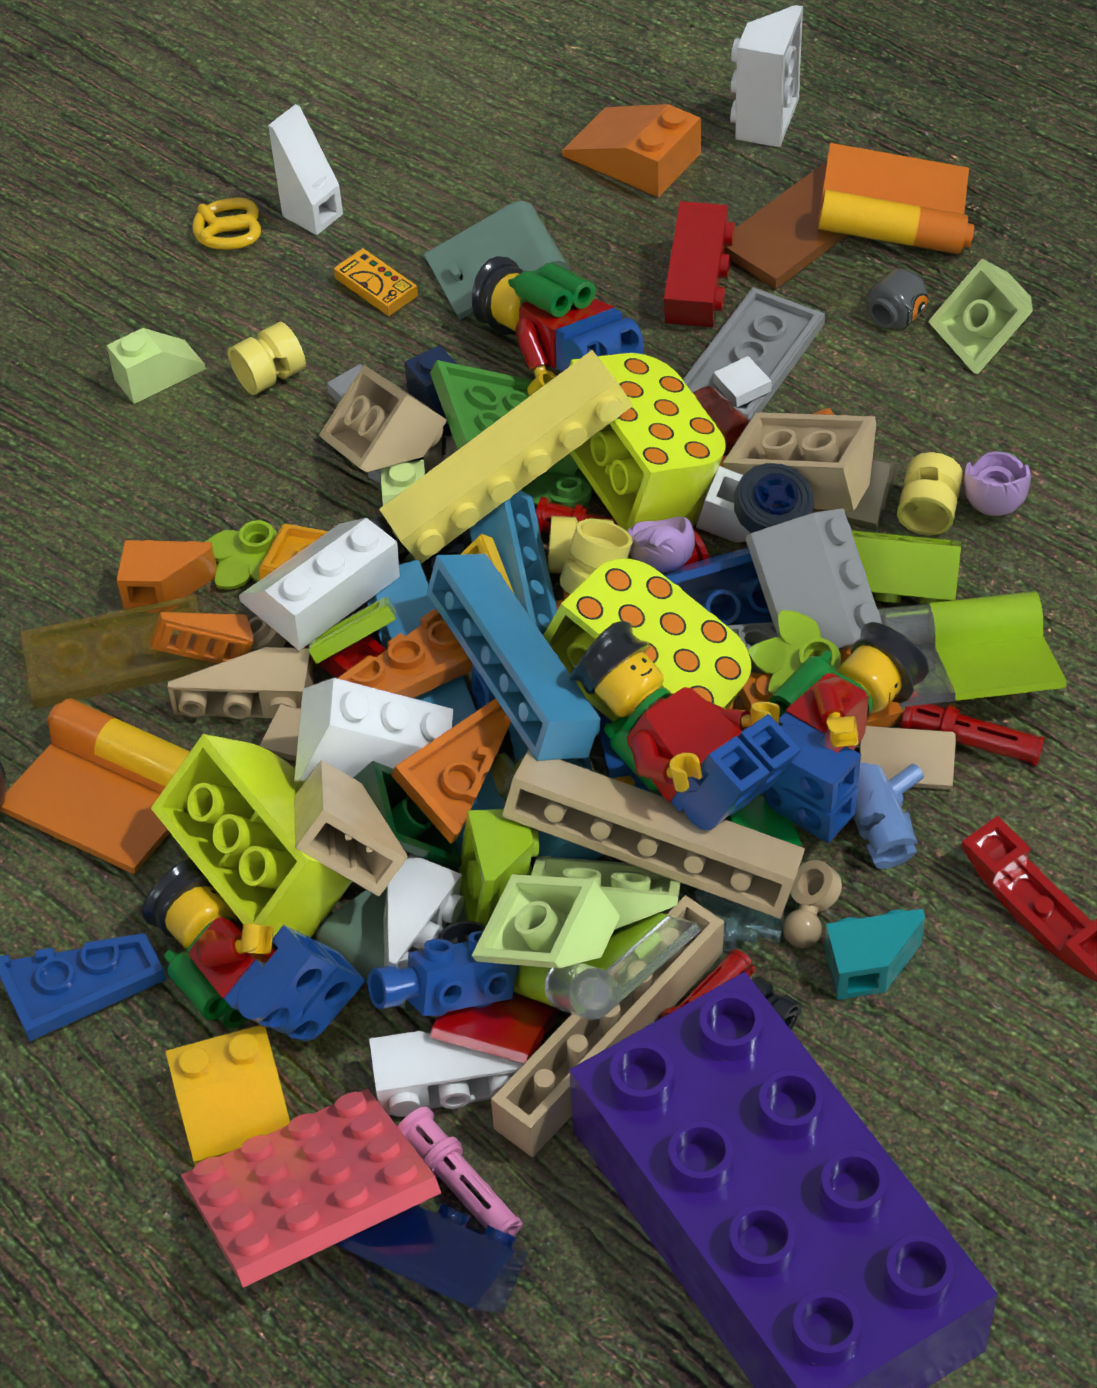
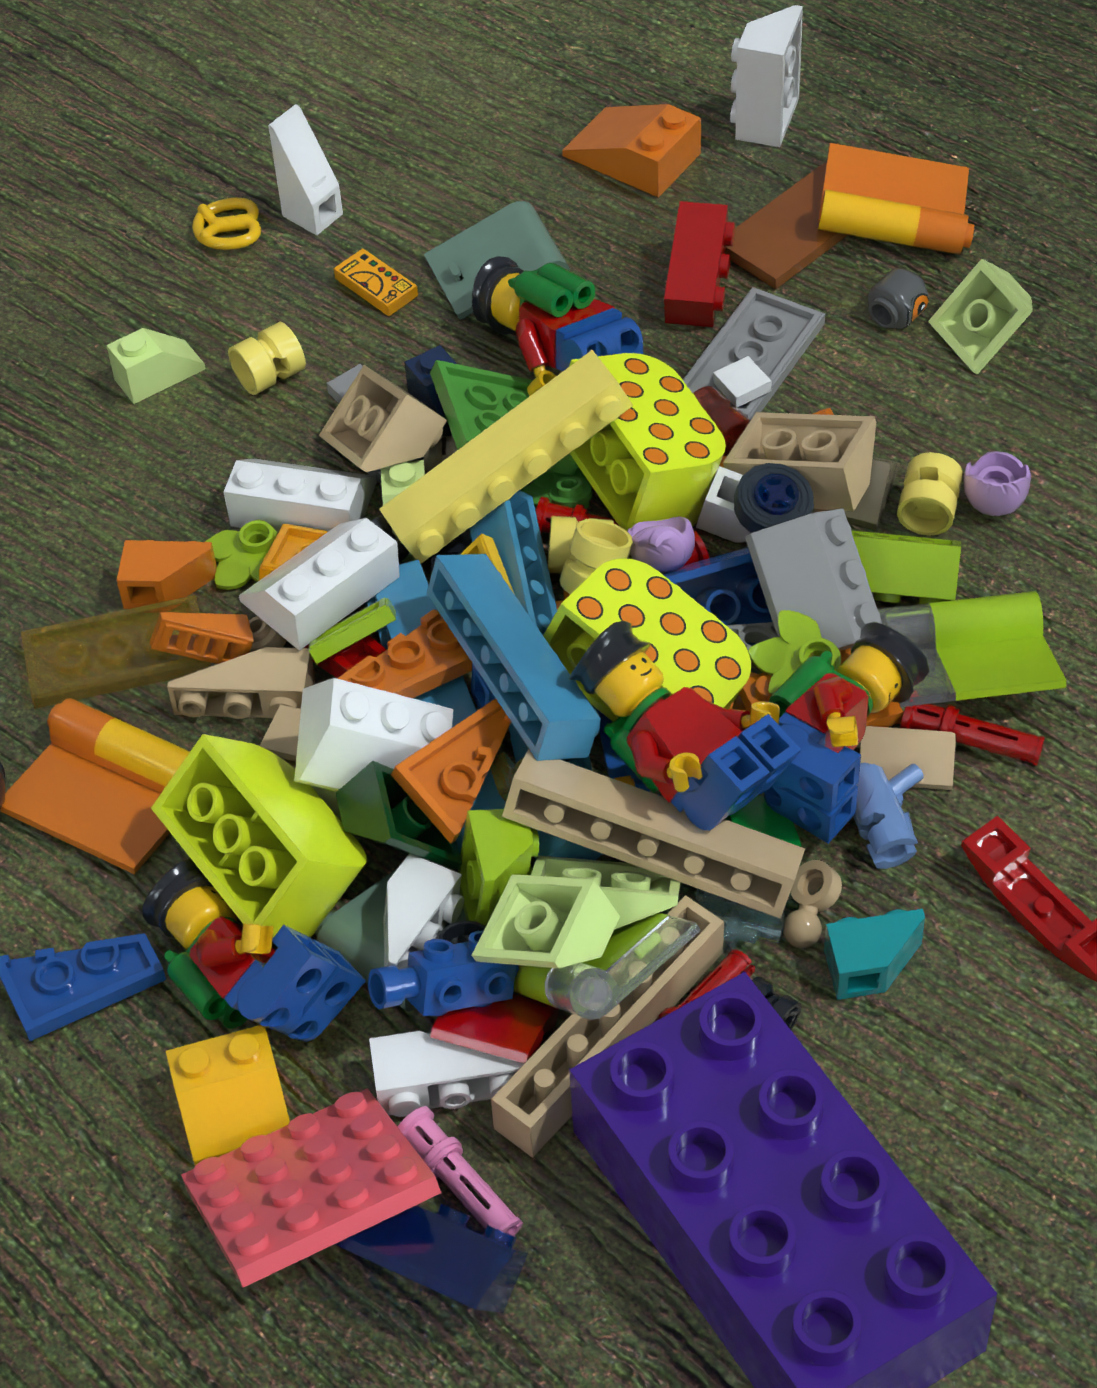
tan slope [294,760,407,896] -> none
none -> white slope [224,459,377,533]

